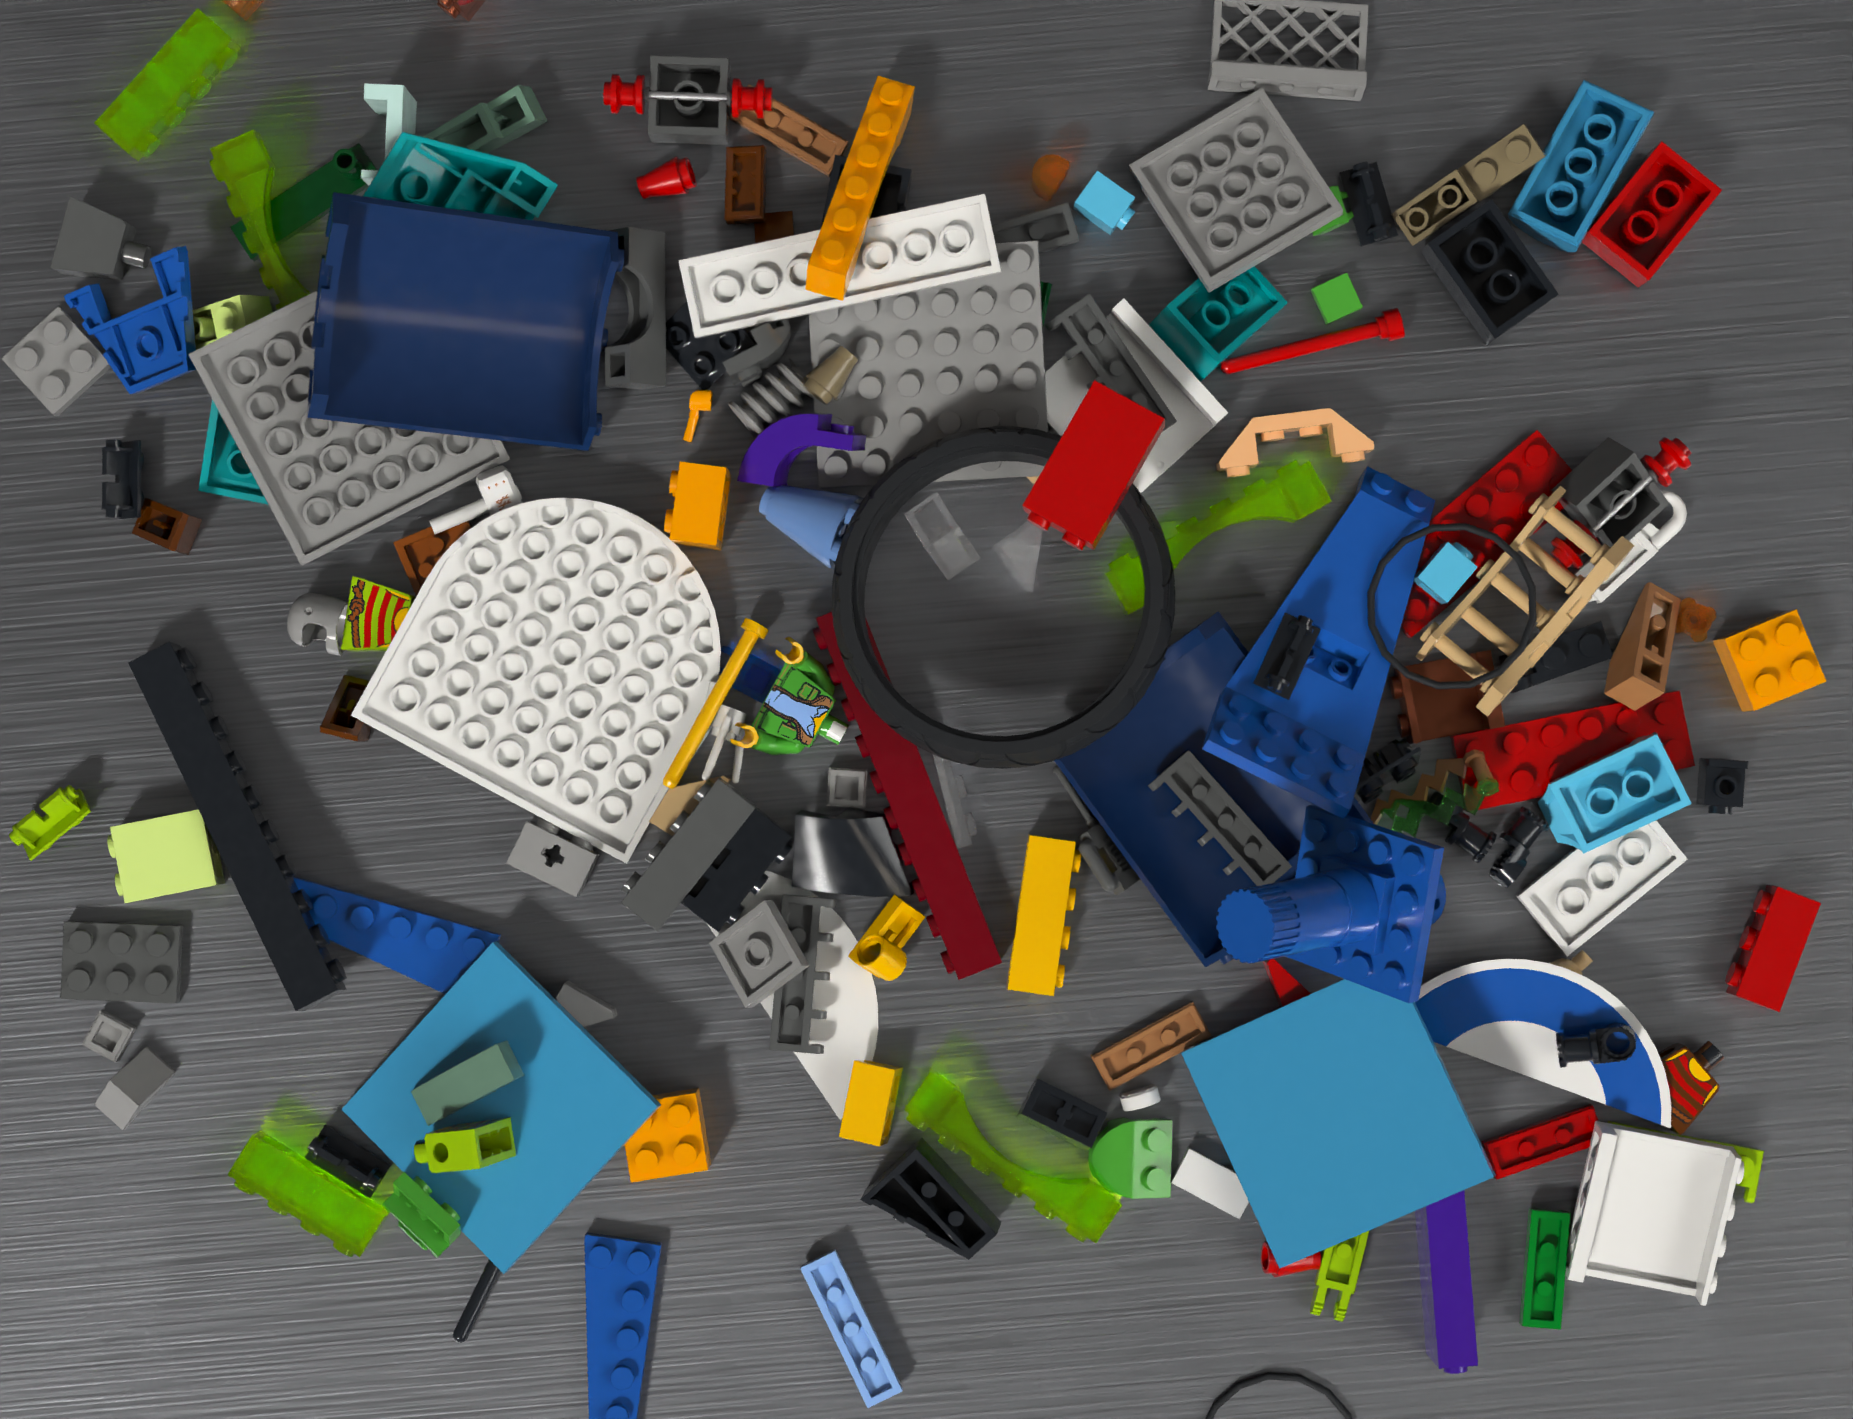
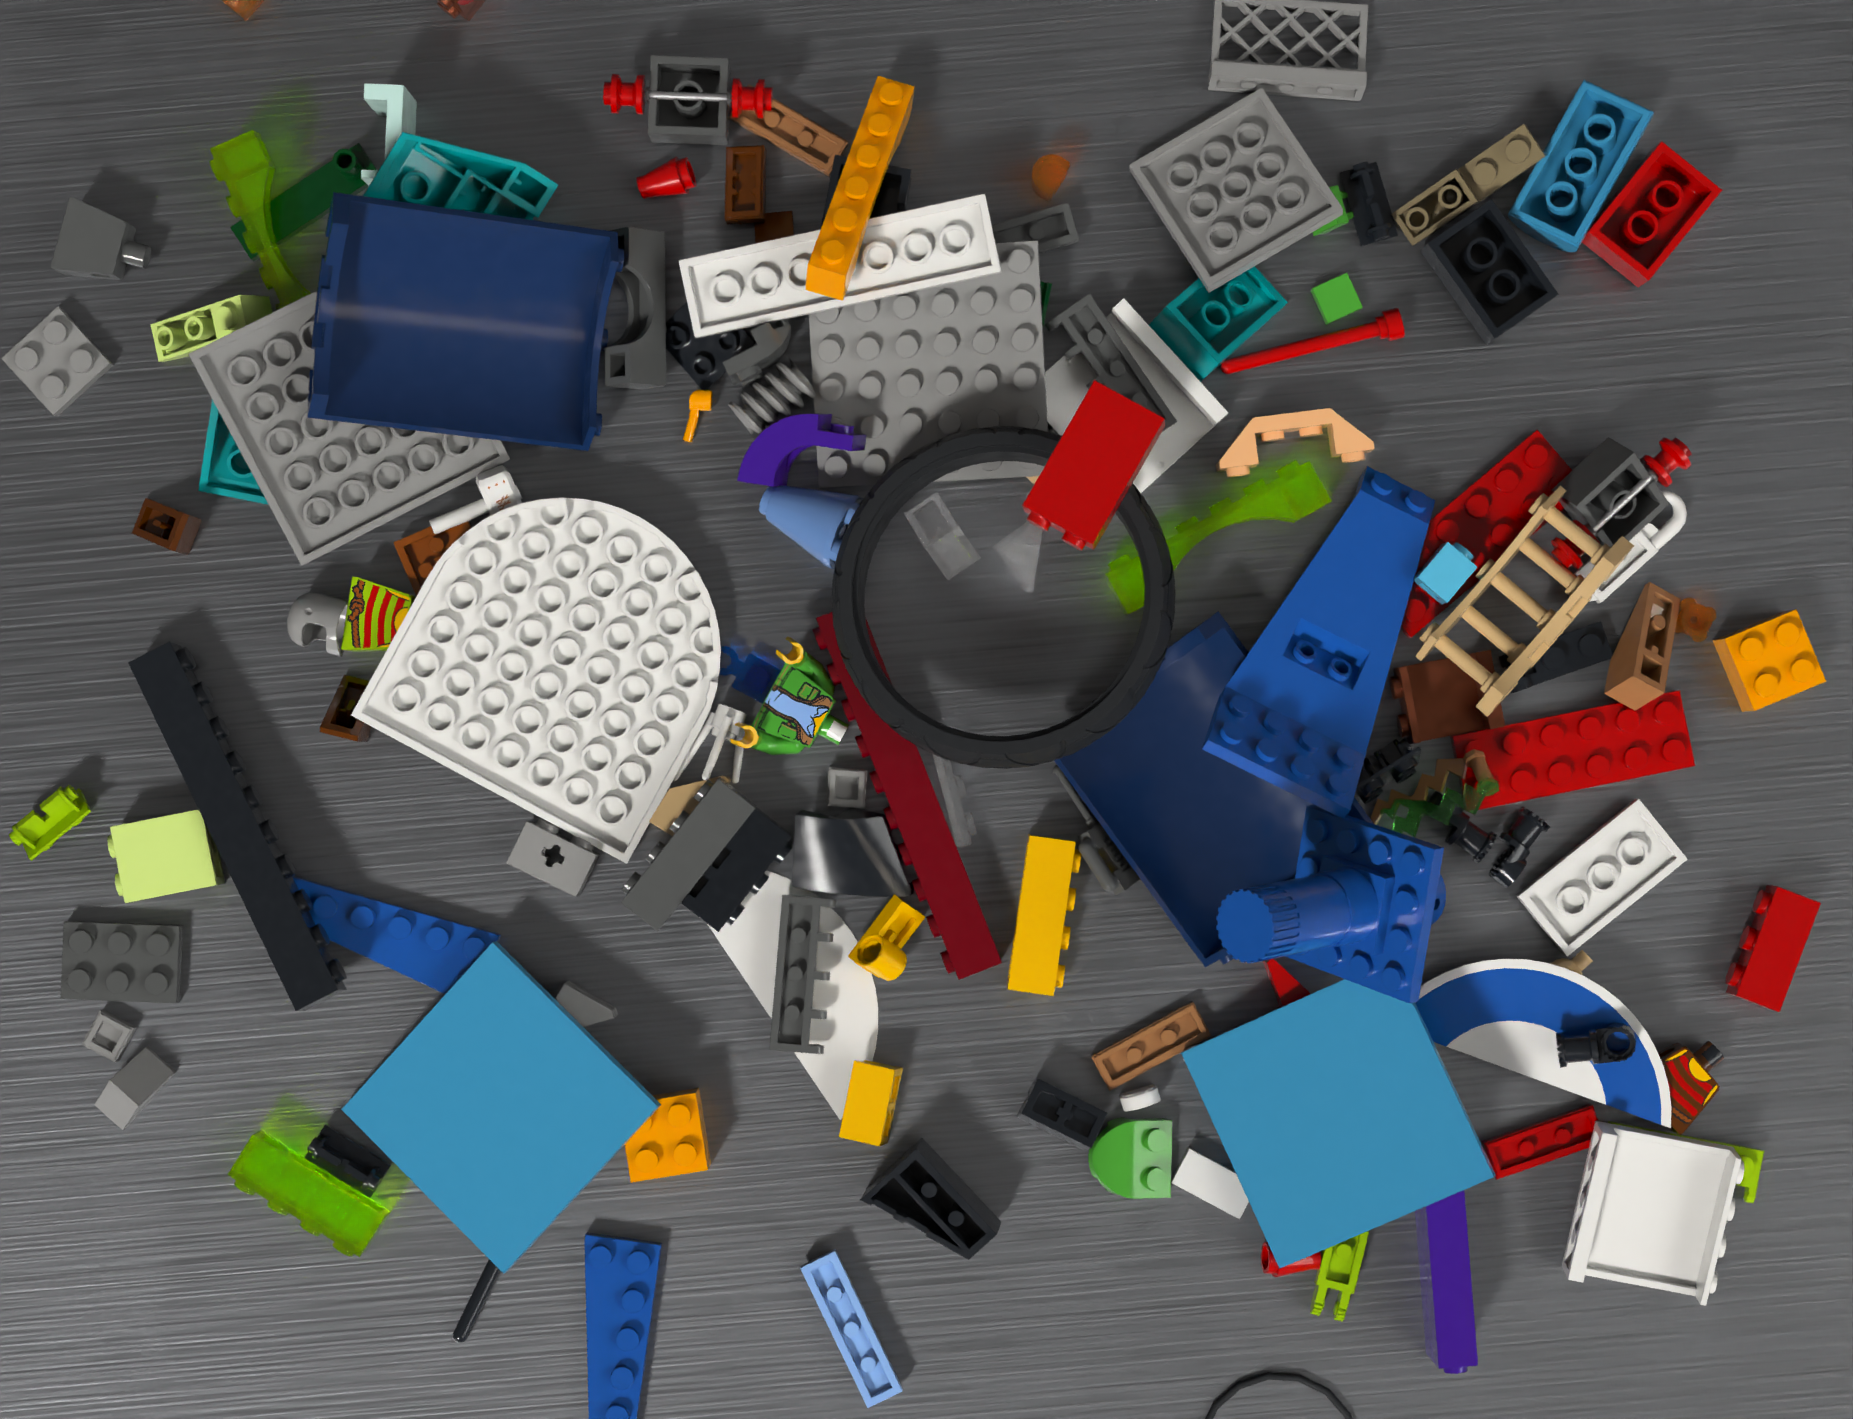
blue wing [64,246,196,394] -> none
clear neon green brick [94,8,241,162] -> none
black hinge [102,440,144,520] -> none
bright green slope [383,1172,461,1258] -> none
sand green slope [411,1040,525,1126] -> none
lime torso [414,1117,516,1173] -> none
sand green slope [423,85,547,153] -> none
yellow bar [663,618,769,789] -> none
light orange brick [664,461,731,551] -> none
light grey plate [709,900,810,1008] -> none
dark tan cone [803,346,858,405] -> none
clear neon green arch [904,1067,1122,1243] -> none
medium azure brick [1073,171,1136,235] -> none
dark grey hinge [1148,750,1292,886] -> none
black hinge [1253,613,1321,700] -> none
black piece [1367,523,1537,689] -> none
green plate [1519,1208,1570,1330] -> none
medium azure slope [1537,732,1692,854] -> none
black brick [1696,758,1748,815] -> none

